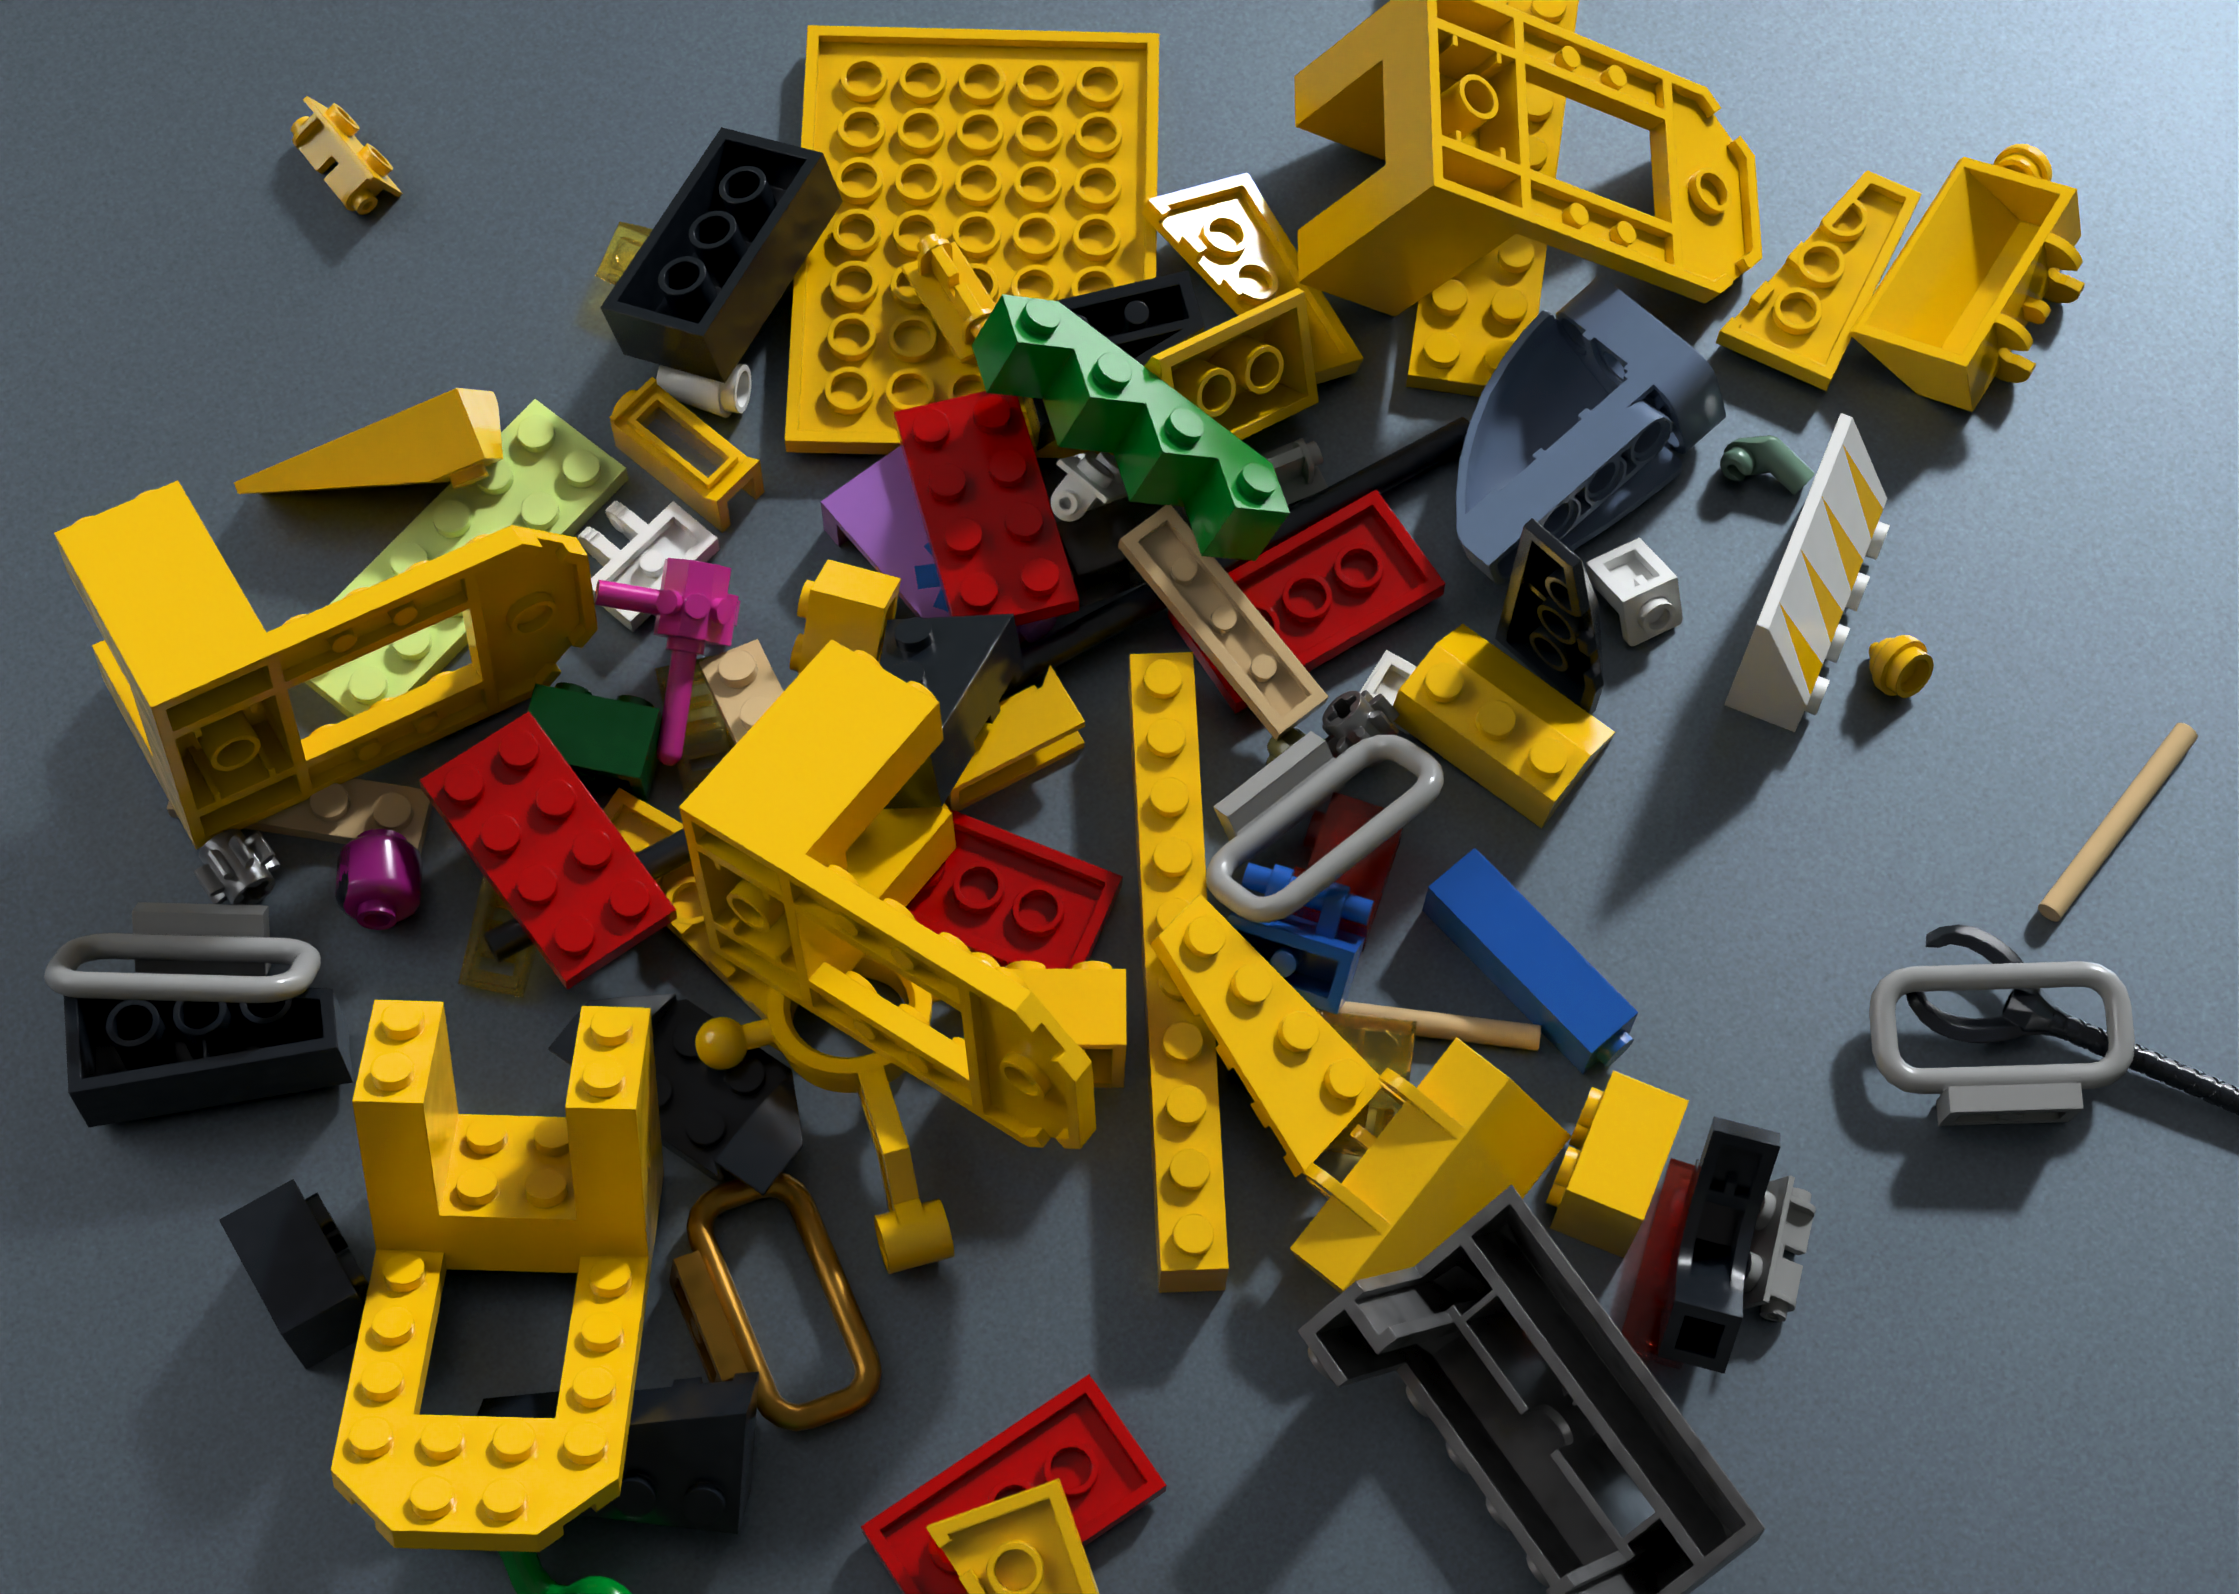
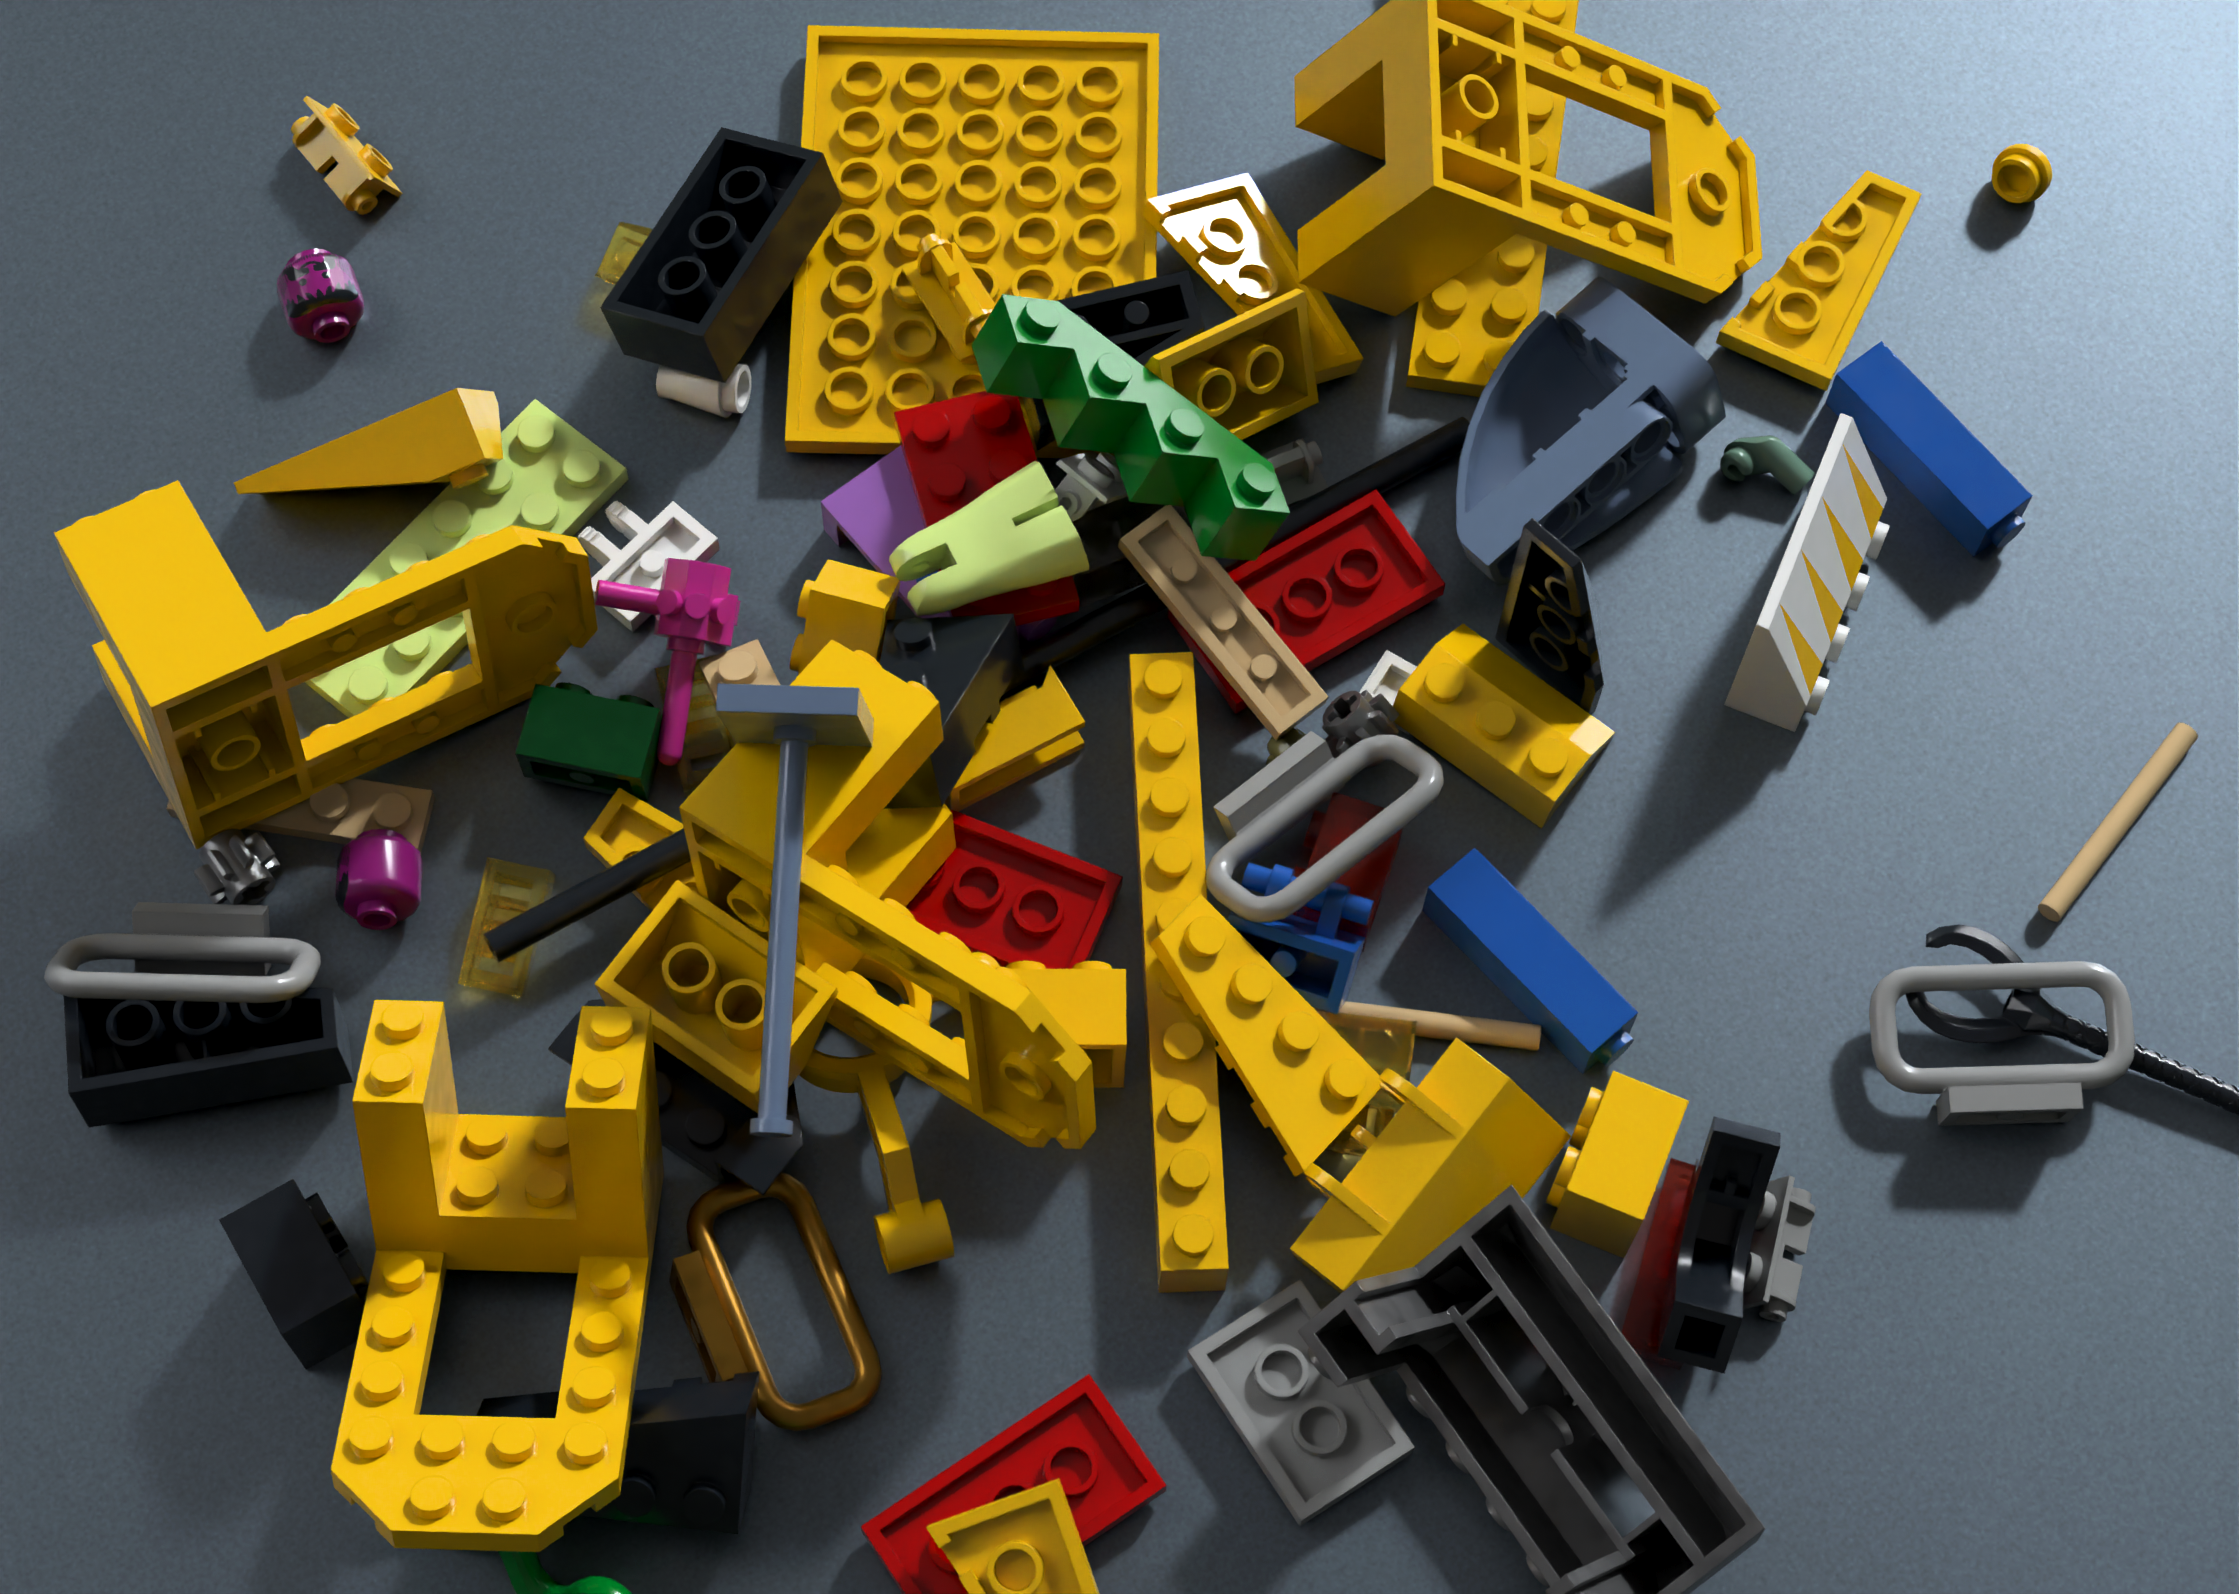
red plate [419,711,677,990] -> none
yellow window [609,377,765,533] -> none
white bracket [1586,537,1683,646] -> none
yellow piece [1848,157,2085,412] -> none
yellow plate [1869,635,1934,698] -> none
none -> magenta head [277,249,364,343]
none -> yellow slope [595,880,838,1113]
none -> sand blue tile [716,683,874,1138]
none -> yellowish green piece [889,460,1089,616]
none -> light grey plate [1187,1279,1415,1526]
none -> blue brick [1825,341,2033,557]

